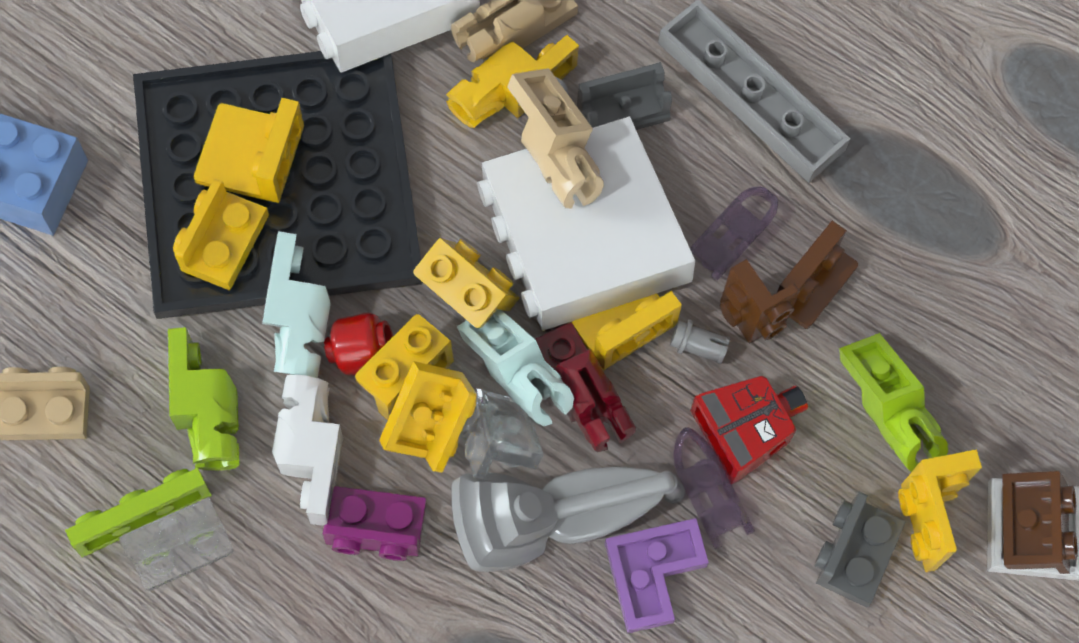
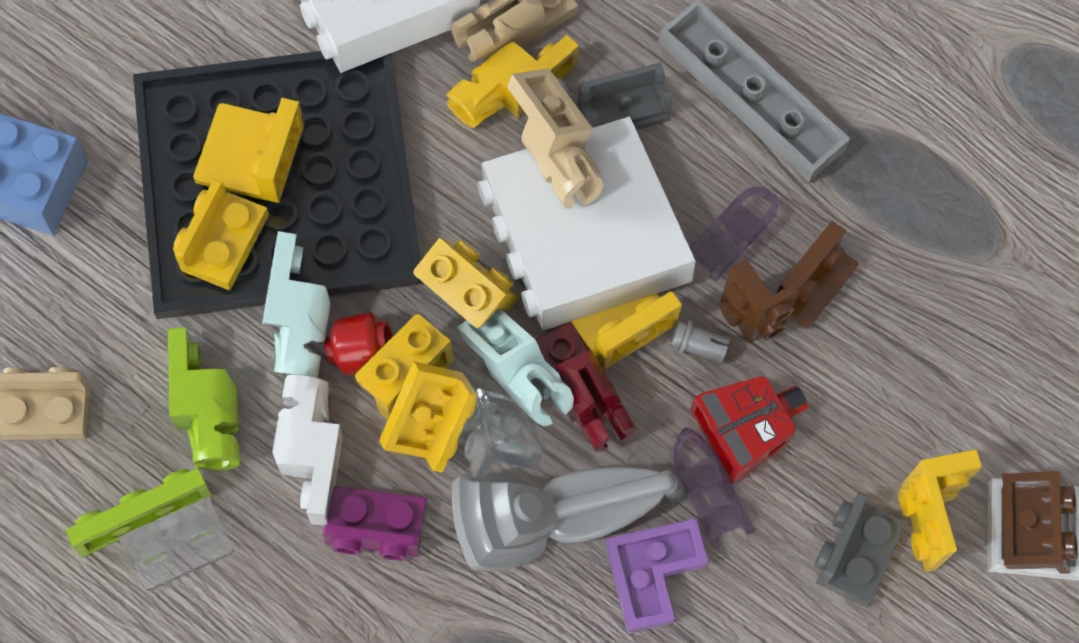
lime plate [839,333,948,472] -> none

